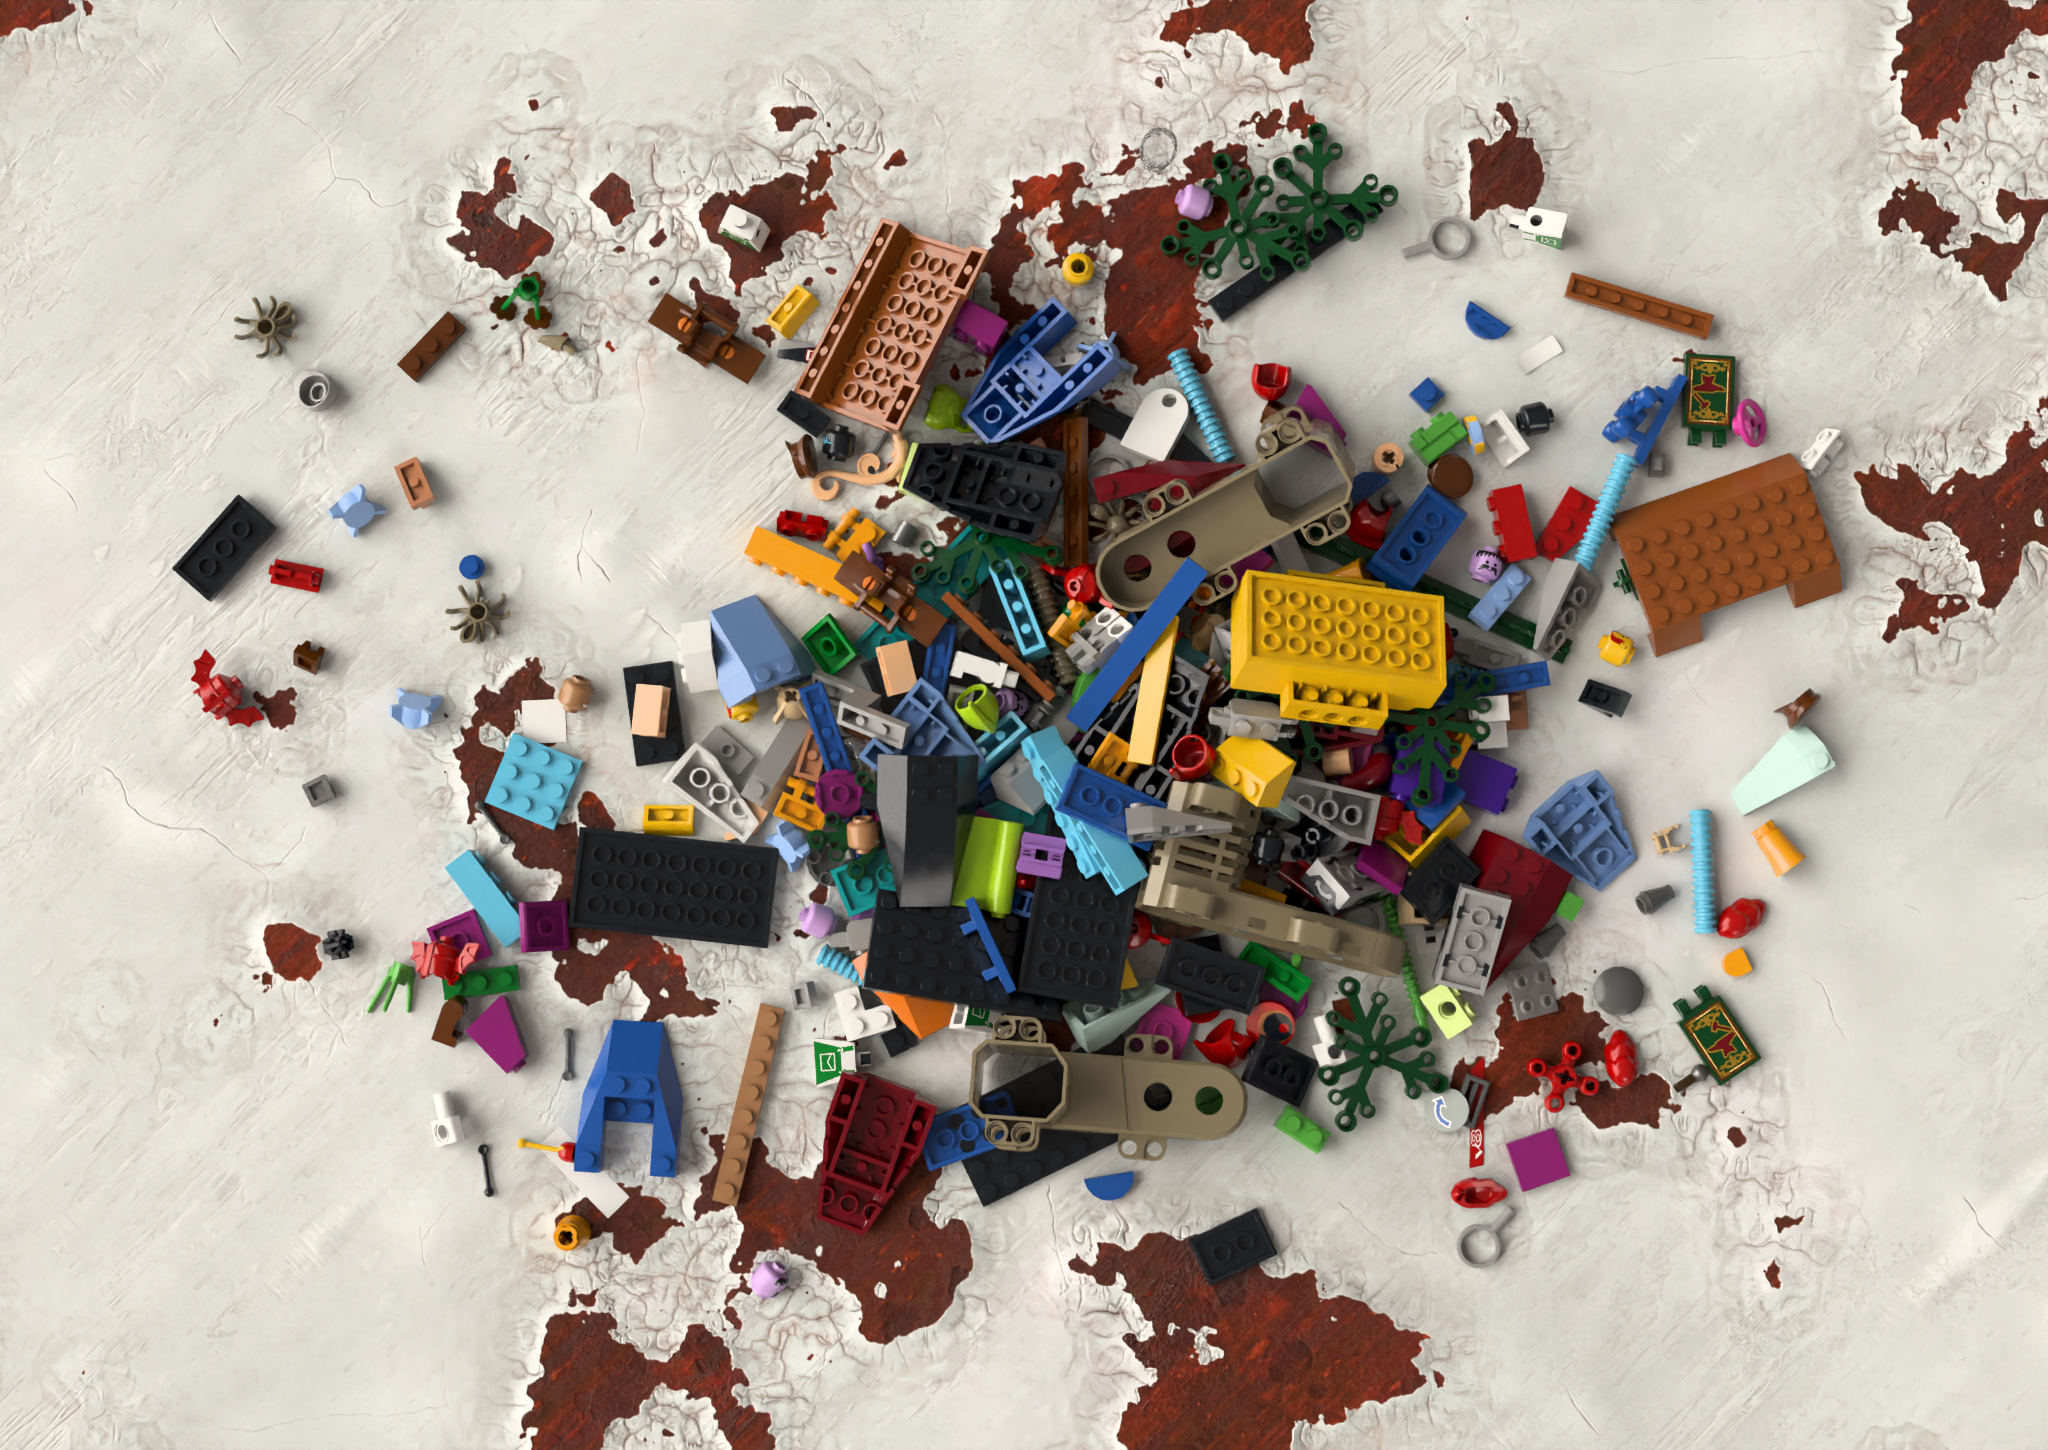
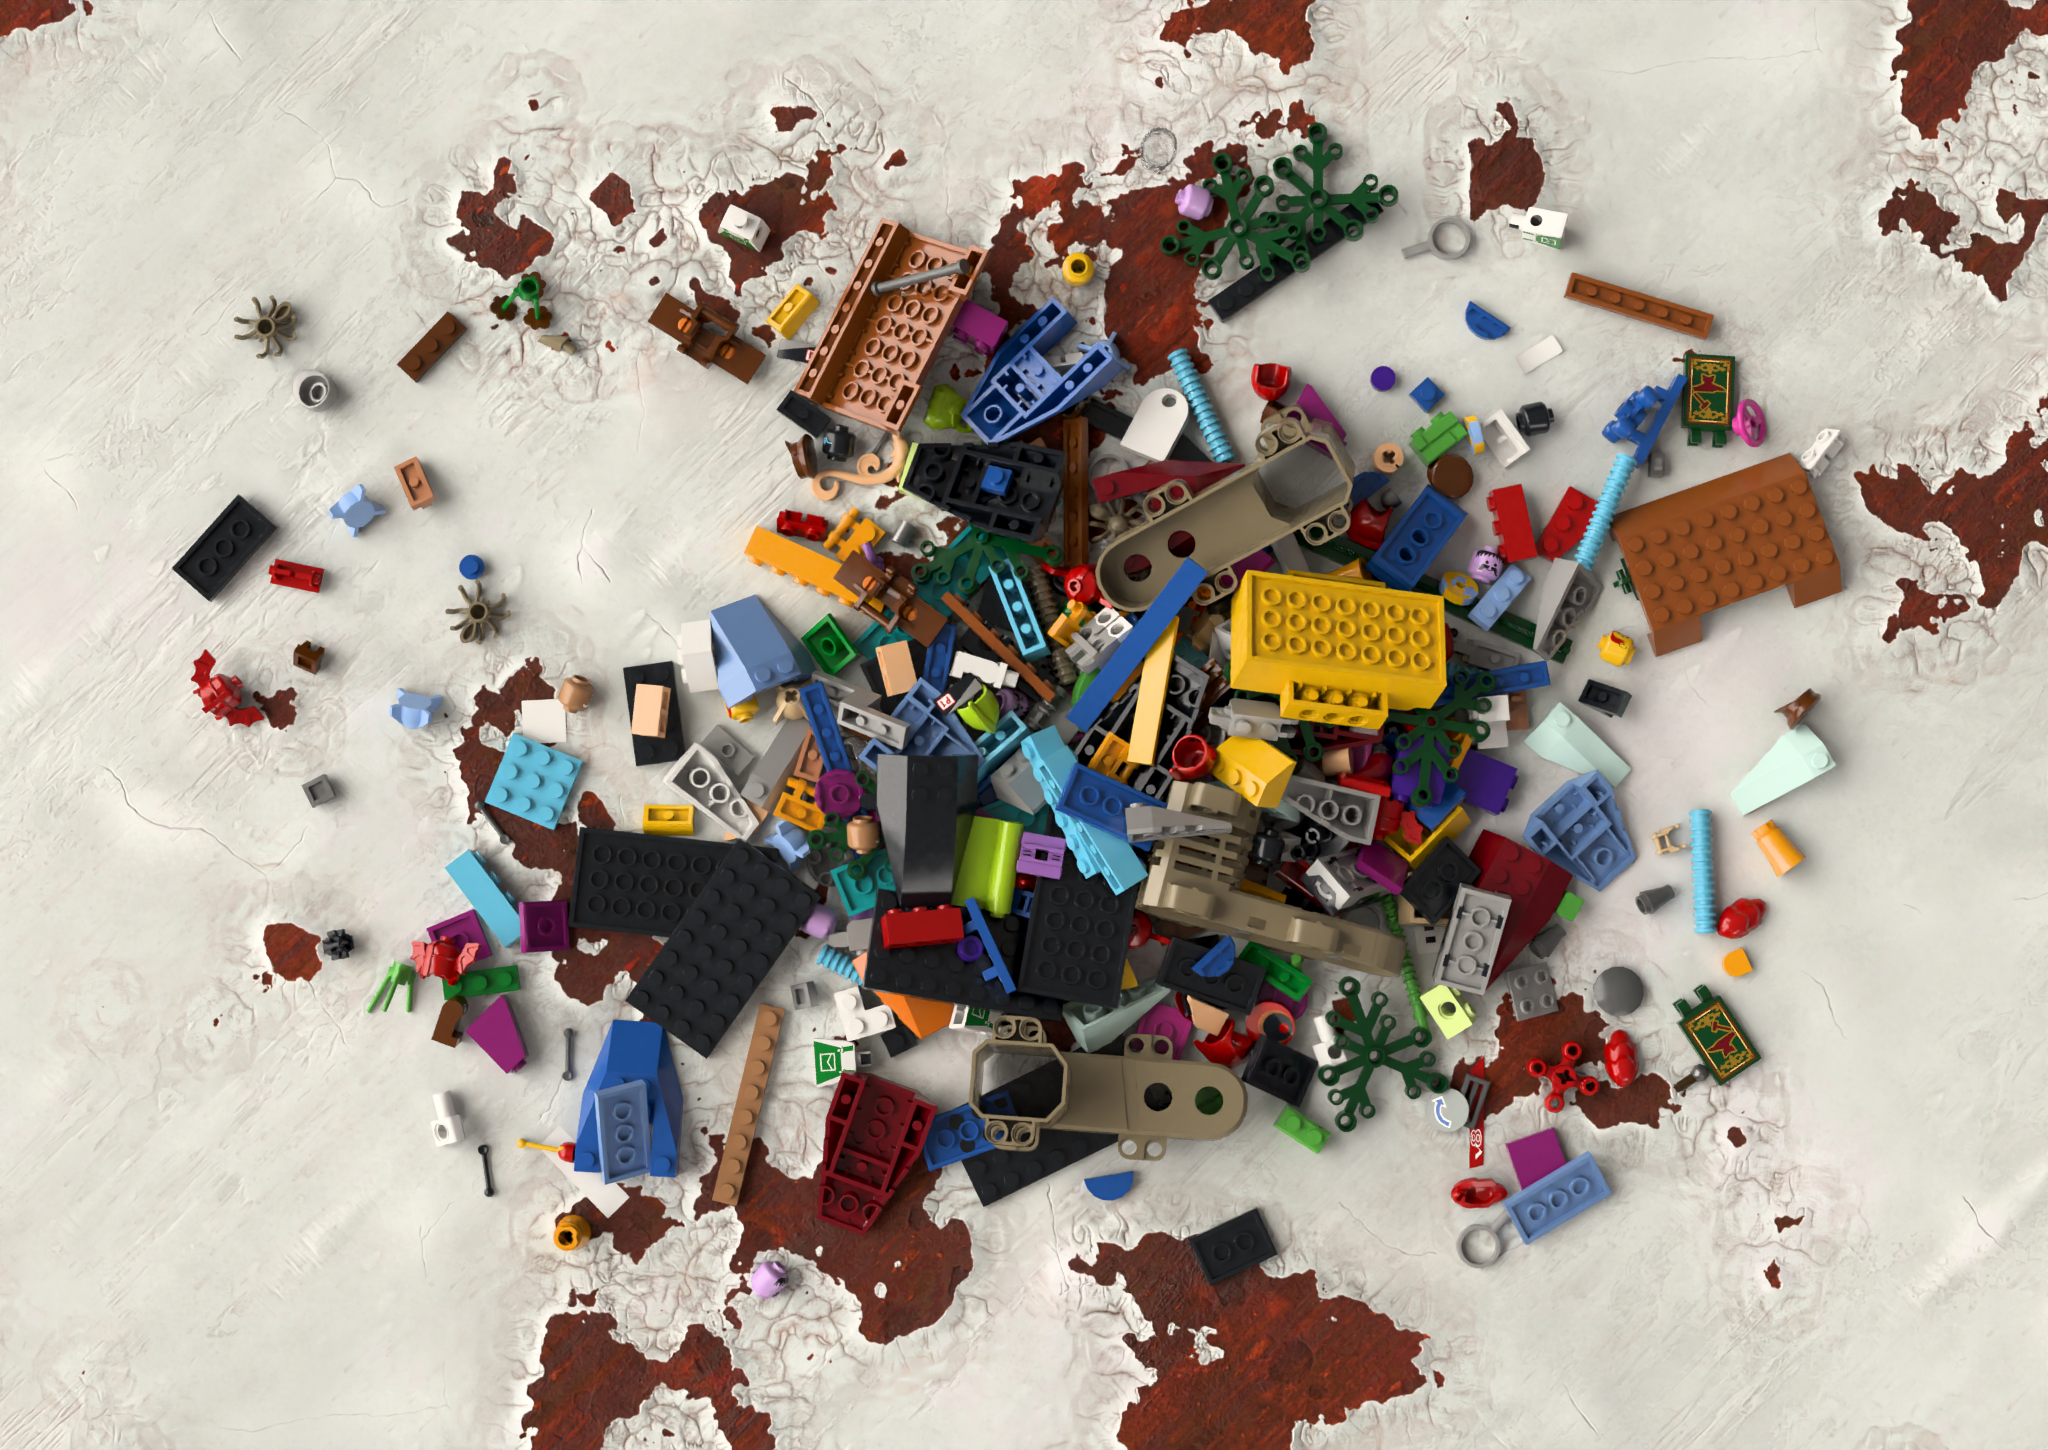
none -> medium blue plate [594,1079,651,1185]
none -> black plate [625,837,822,1059]
none -> dark grey bar [871,258,970,296]
none -> red brick [881,904,964,949]
none -> sticker [933,673,982,716]
none -> dark purple tile [957,935,984,962]
none -> blue plate [981,465,1014,497]
none -> light nougat tile [1187,995,1229,1036]
none -> blue tile [1191,934,1236,977]
none -> red tile [1337,771,1391,797]
none -> dark purple tile [1370,366,1396,392]
none -> yellow piece [1438,571,1479,606]
none -> medium blue plate [1502,1151,1612,1245]
none -> light aqua wedge [1523,702,1631,788]

